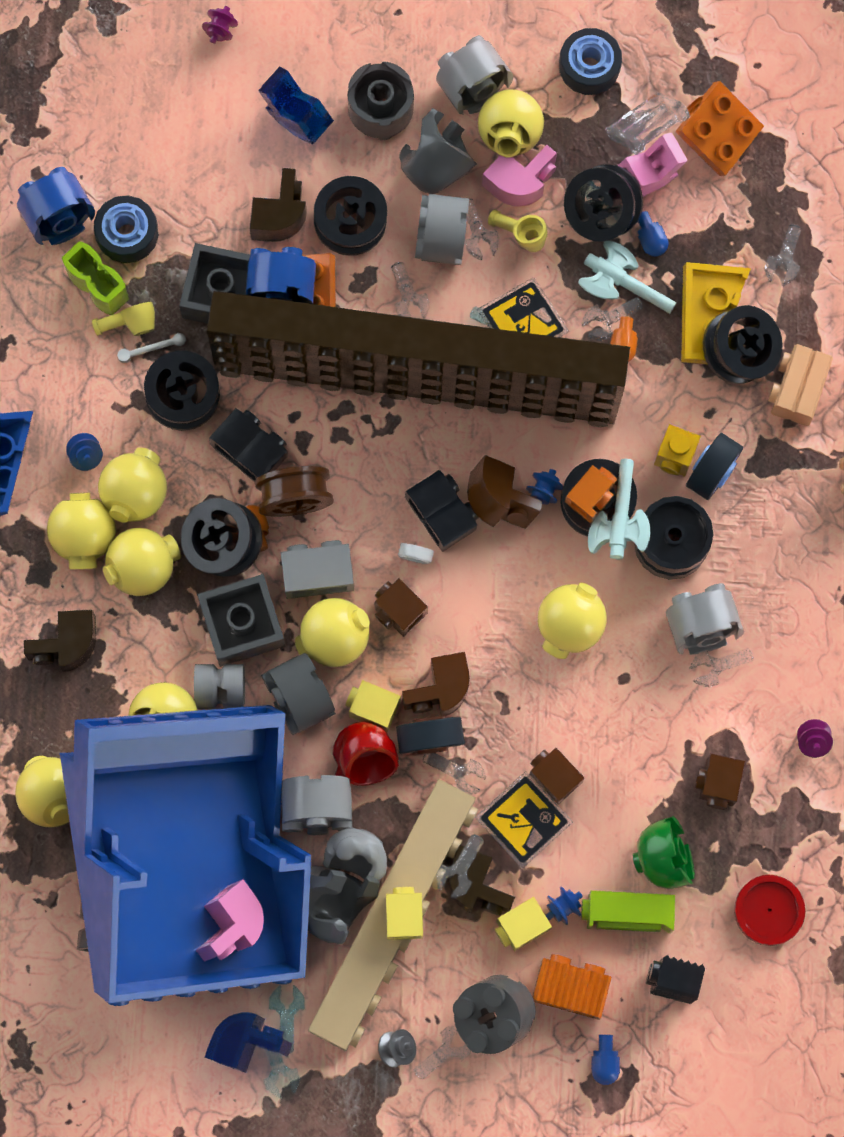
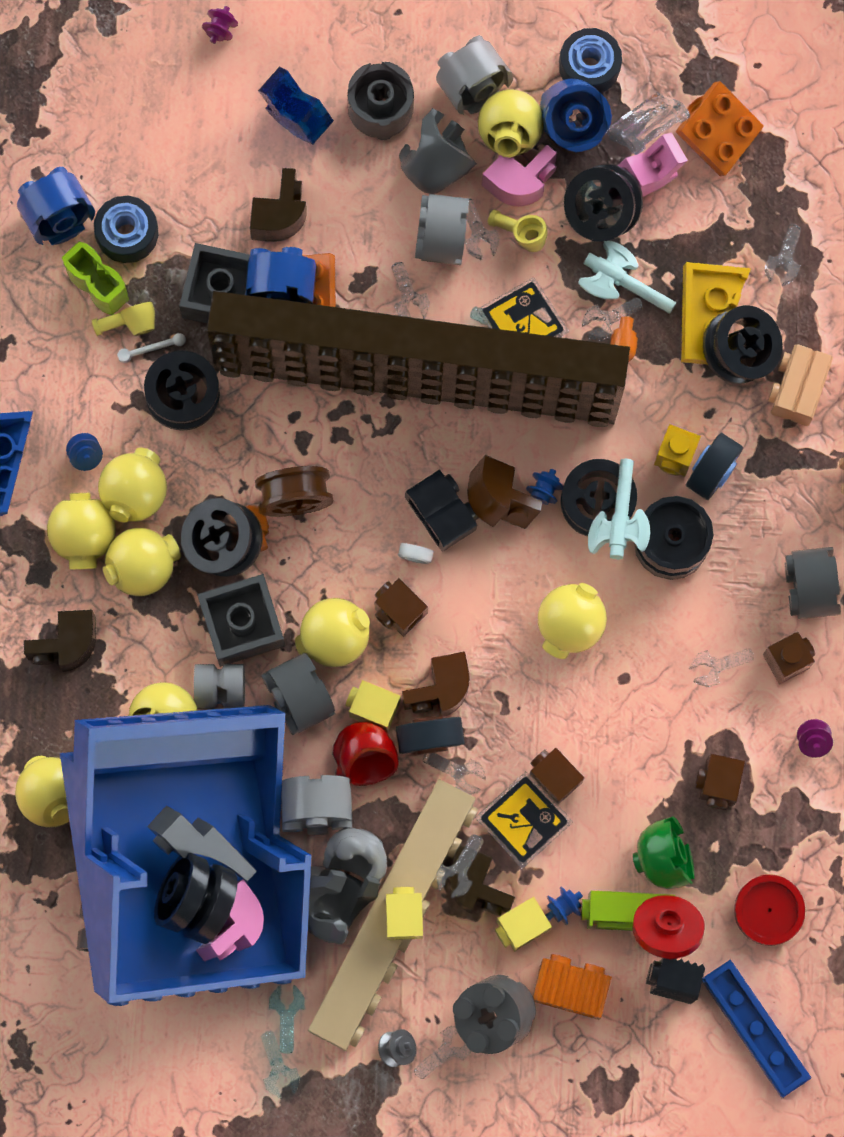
clear blue brick [204,1012,293,1073] -> none
black brick [209,408,288,482] -> none
light grey brick [280,540,354,599] -> none
black wheel [314,176,387,255] -> none
orange brick [565,465,617,524] -> none
blue cylinder [591,1035,620,1085] -> none
blue cylinder [637,211,669,257] -> none
light grey brick [666,583,744,655] -> none
none -> slope [147,805,256,881]
none -> black wheel [154,853,237,944]
none -> blue brick [540,79,612,152]
none -> red piece [632,895,705,959]
none -> blue tile [702,959,811,1098]
none -> reddish brown brick [763,632,815,684]
none -> dark grey brick [785,547,841,619]

